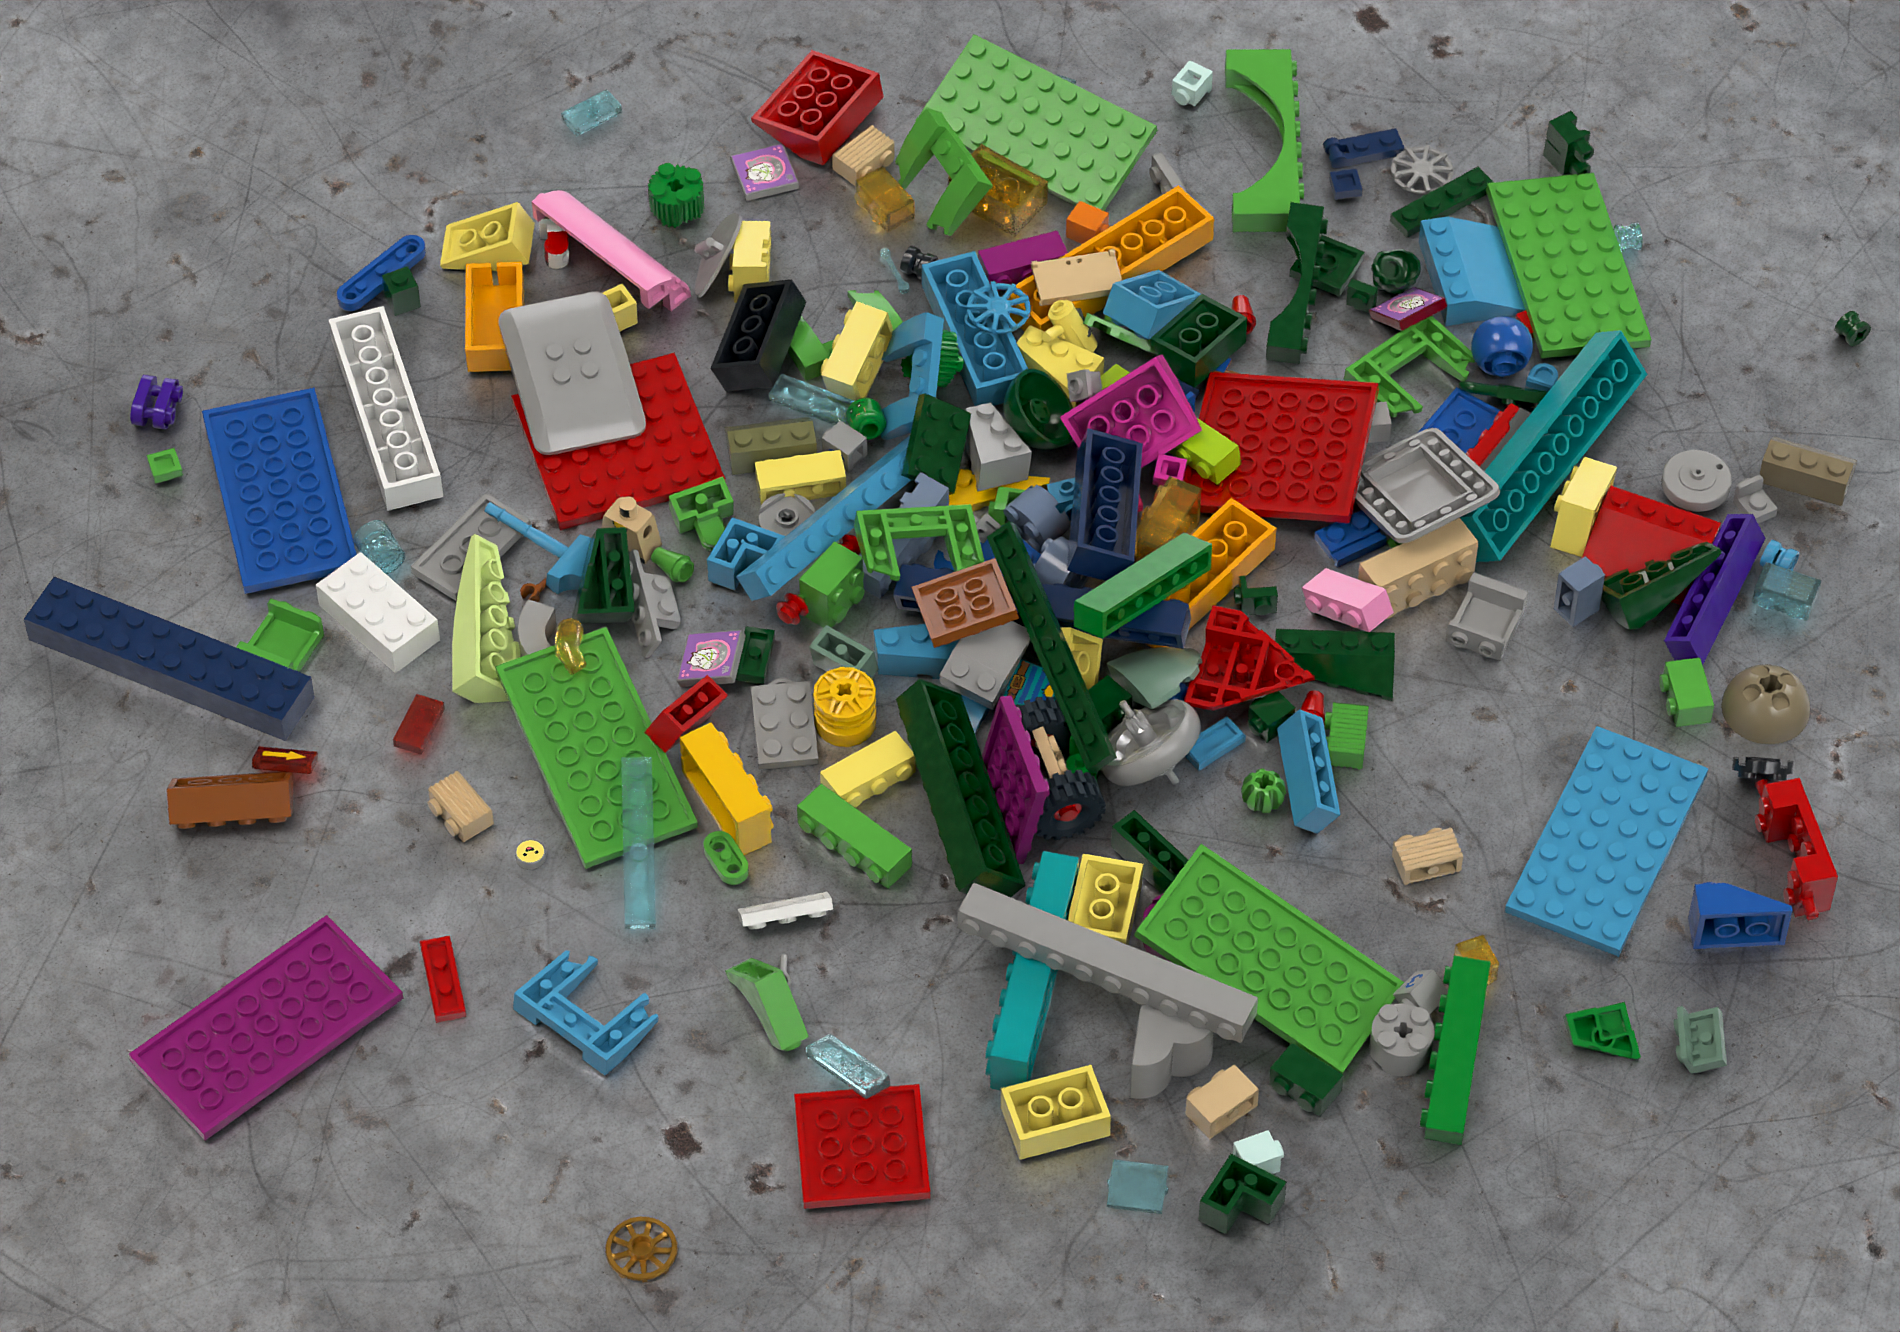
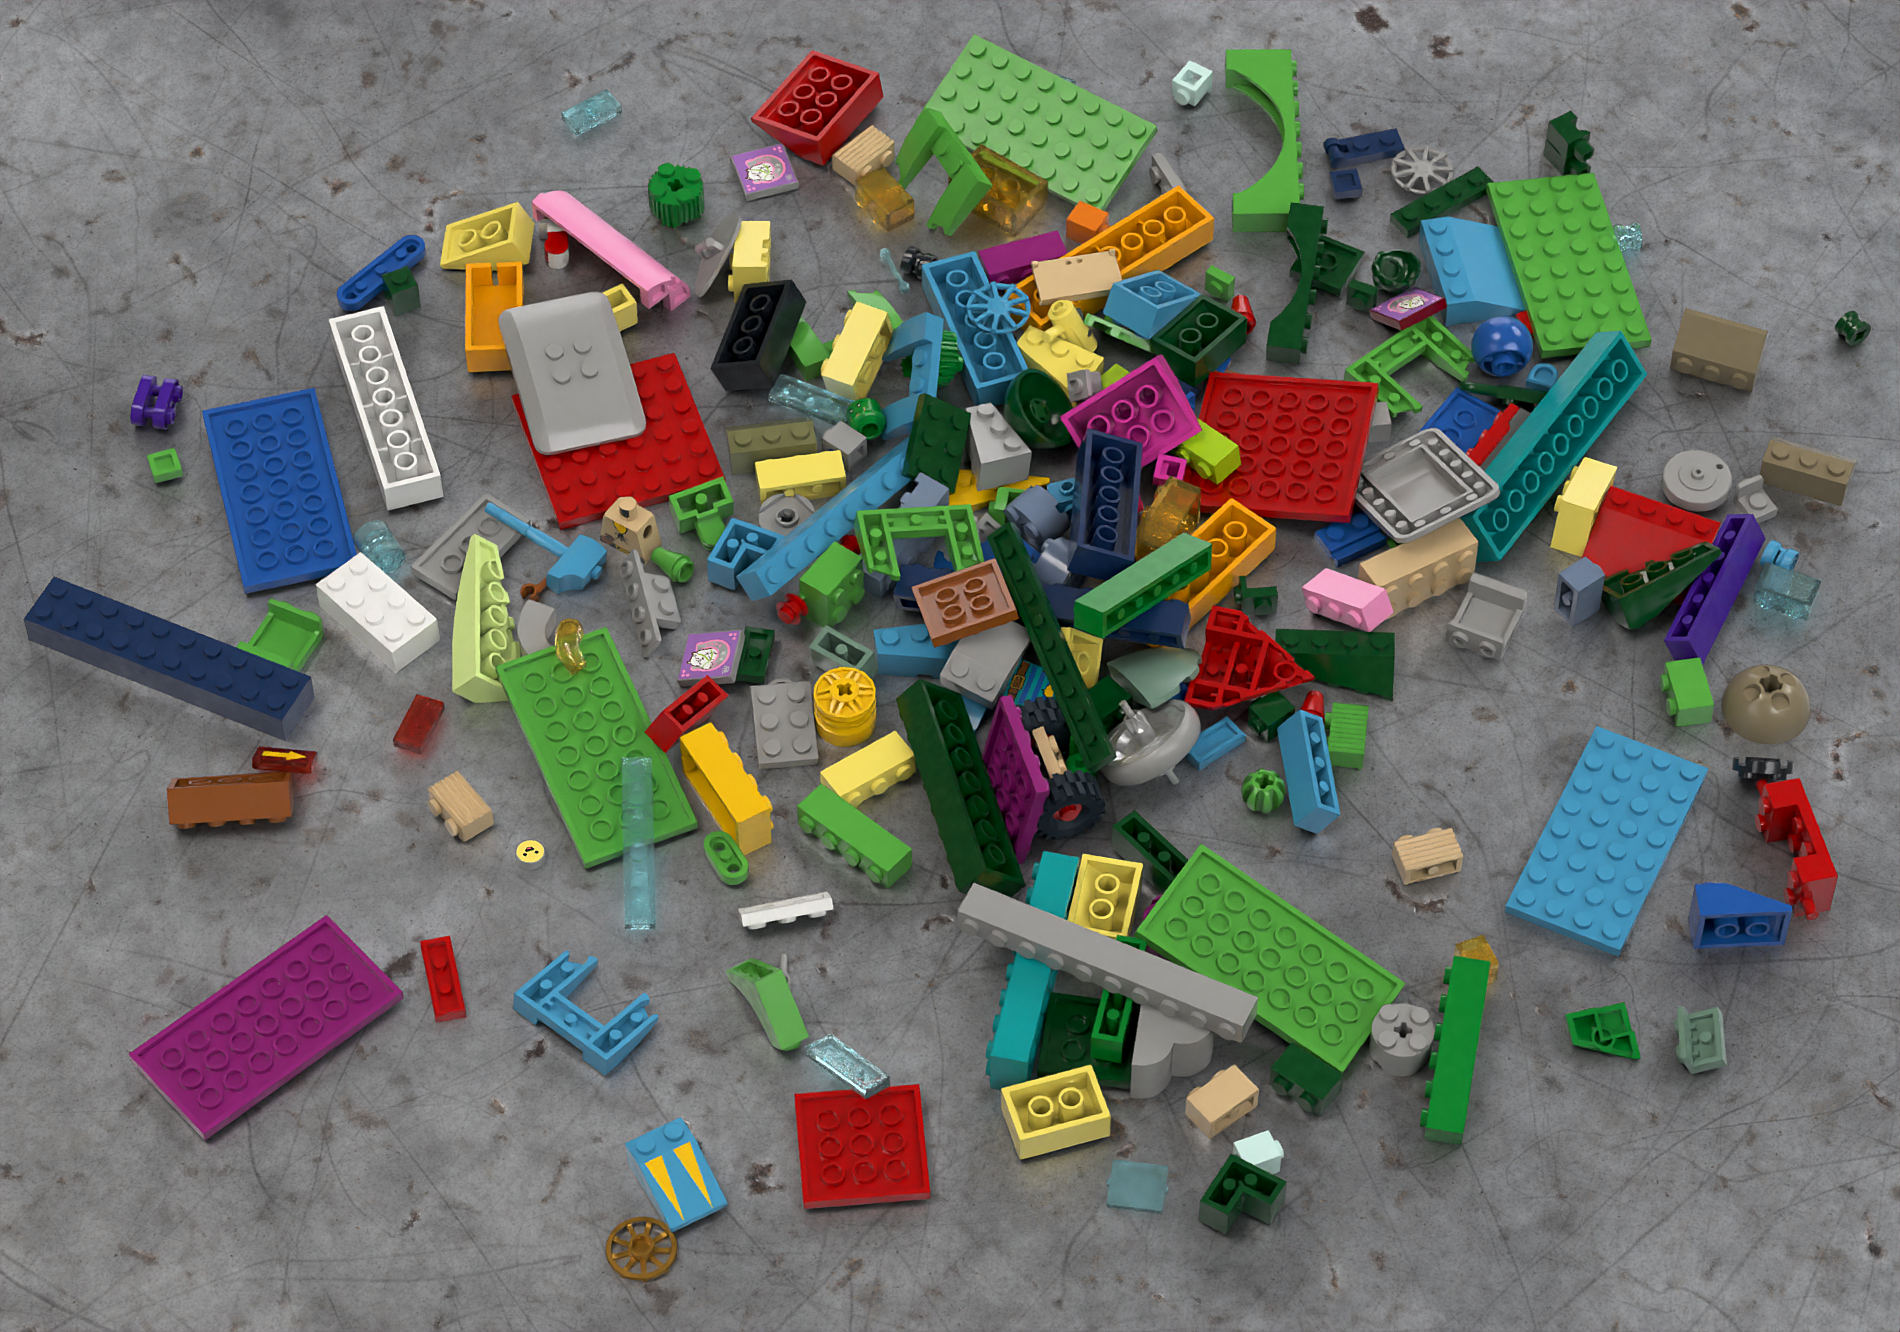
dark green wedge [570,527,635,624] -> none
light grey brick [1393,970,1448,1015] -> none
none -> dark azure slope [625,1117,728,1233]
none -> dark green plate [1037,992,1141,1089]
none -> green brick [1091,935,1147,1063]
none -> bright green plate [1205,265,1235,303]
none -> dark tan slope [1670,308,1768,392]

